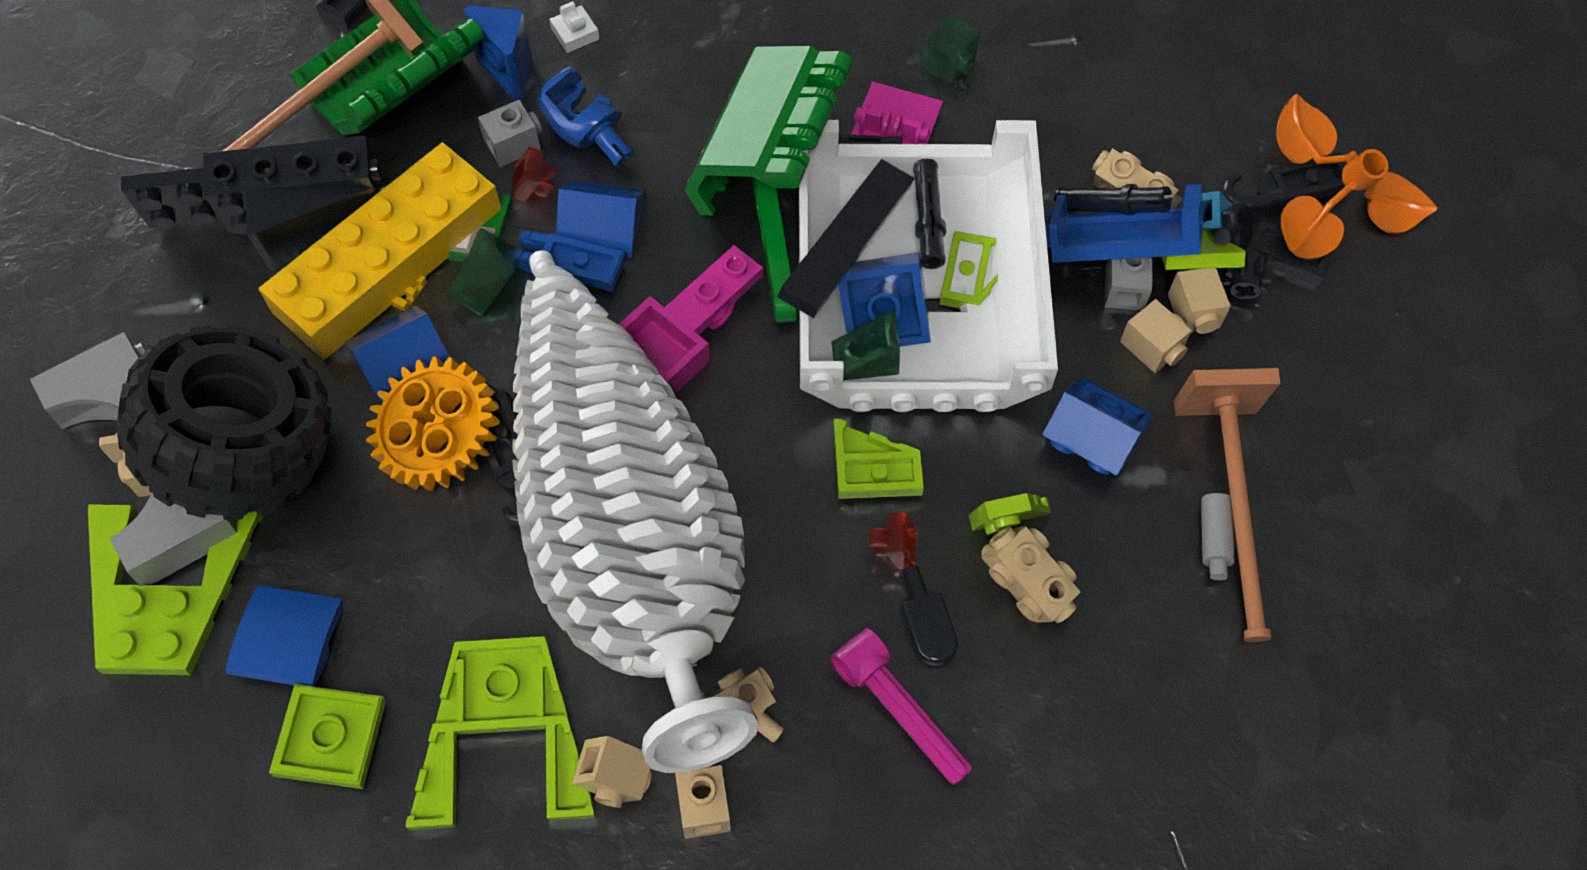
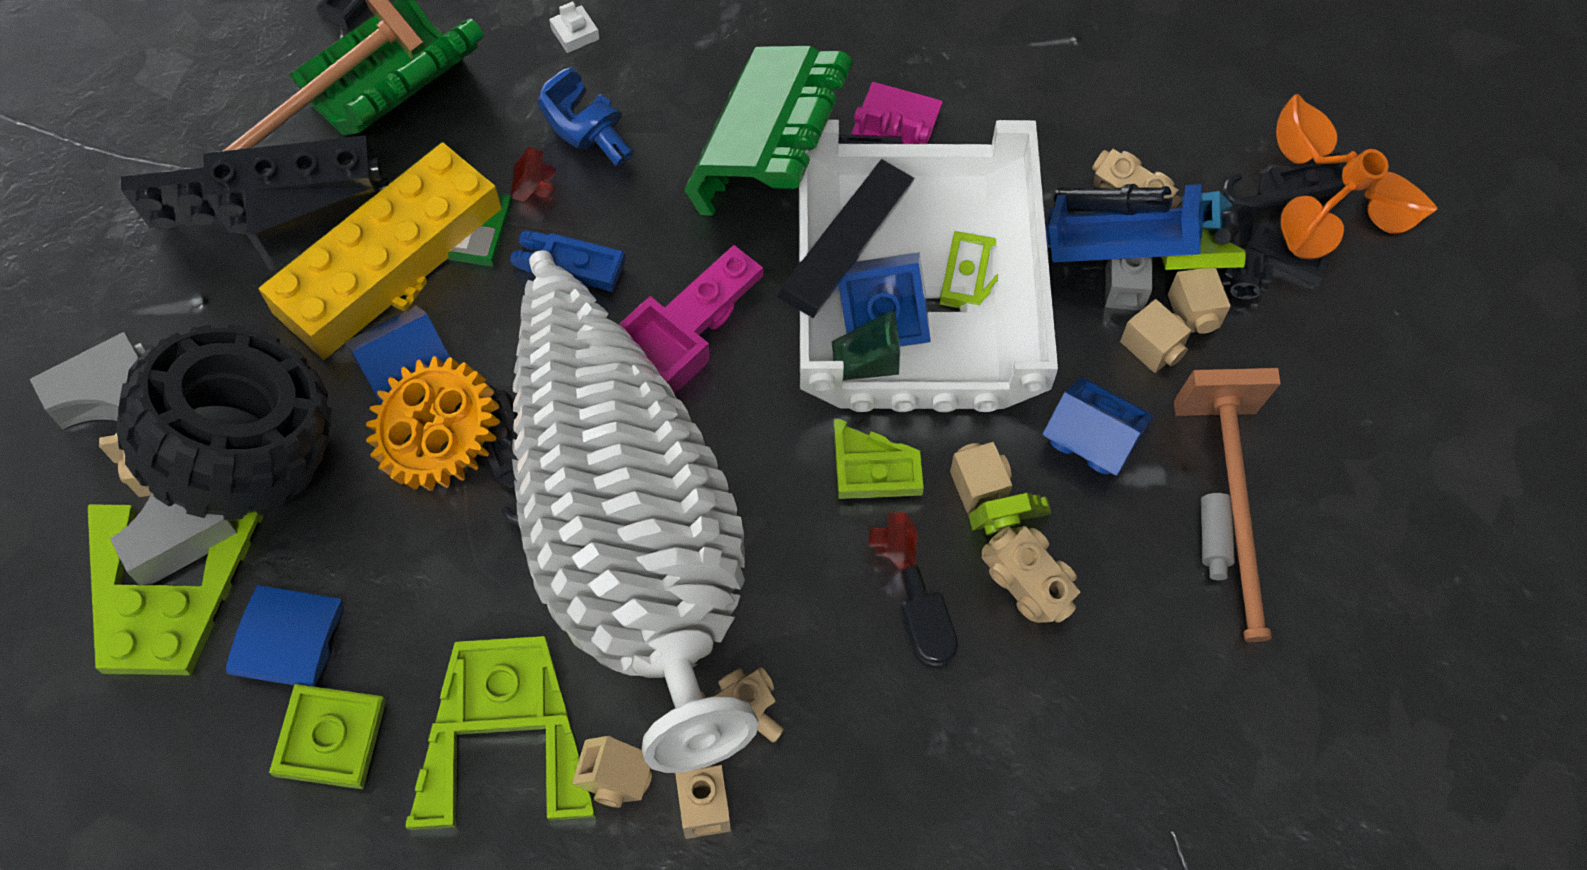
clear green slope [446,227,515,316] -> none
blue slope [464,6,533,102] -> none
light grey brick [478,100,542,167] -> none
blue slope [556,180,647,258] -> none
green beam [752,177,796,324] -> none
dark pink axle [830,628,972,785] -> none
black pin [913,158,947,269] -> none
clear green brick [922,15,980,83] -> none
none -> tan brick [950,442,1013,515]

